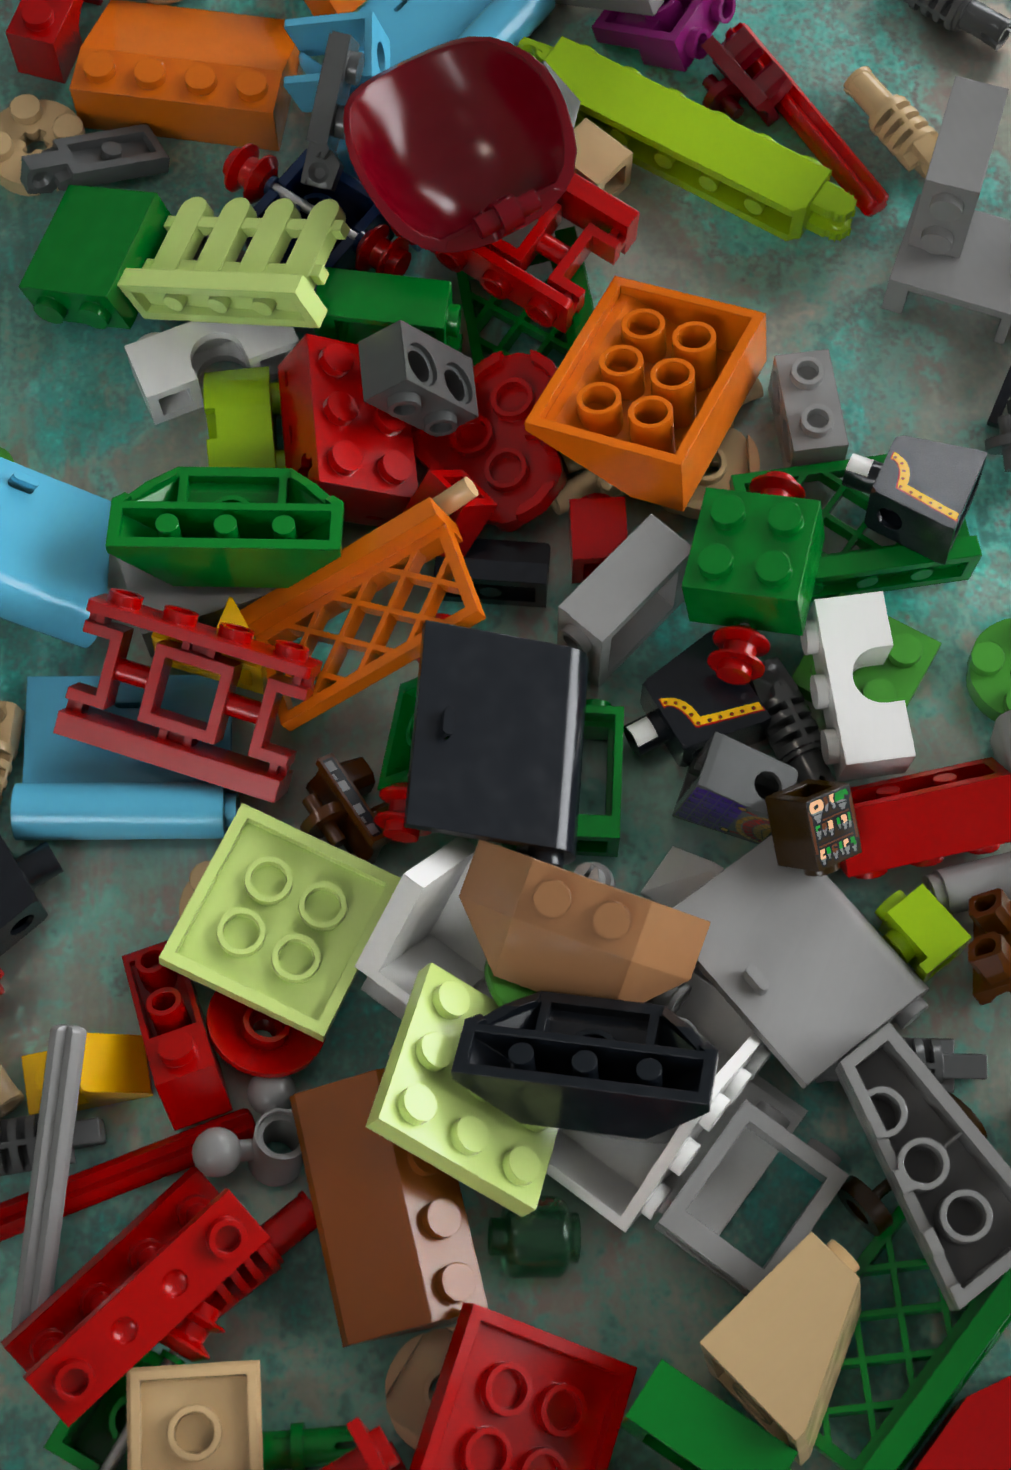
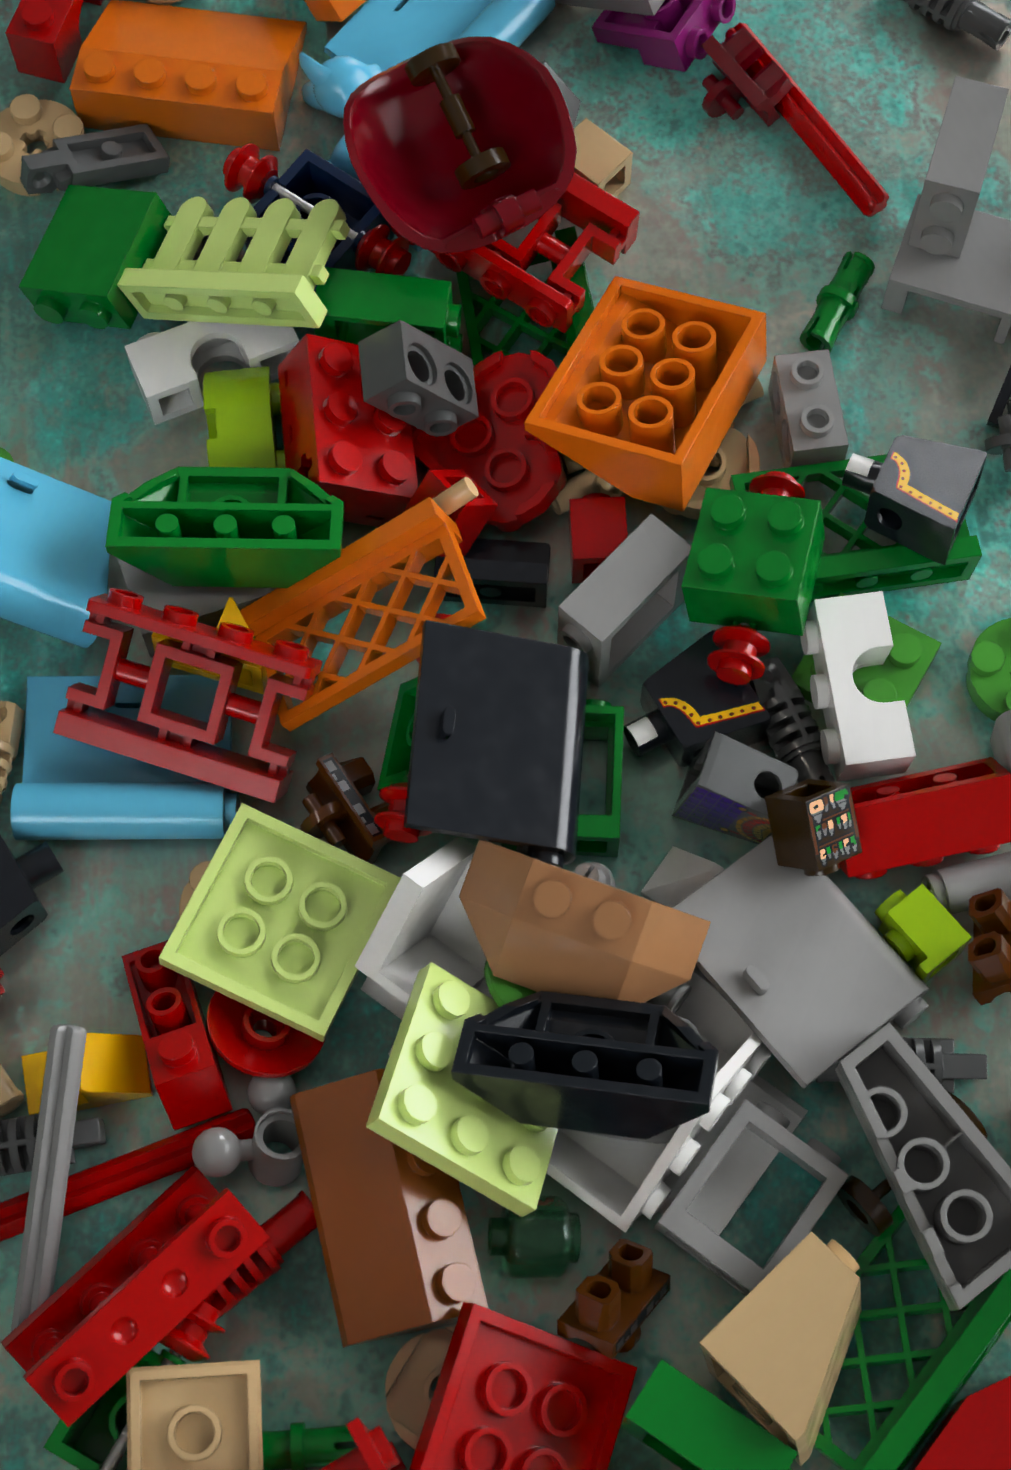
medium azure piece [283,10,390,112] -> none
dark grey hinge [300,31,365,192] -> none
lime hinge [517,36,857,242] -> none
tan hinge [843,66,938,179] -> none
none -> dark brown wheel [404,42,511,190]
none -> reddish brown hips [557,1239,671,1359]
none -> green pin [800,251,875,353]

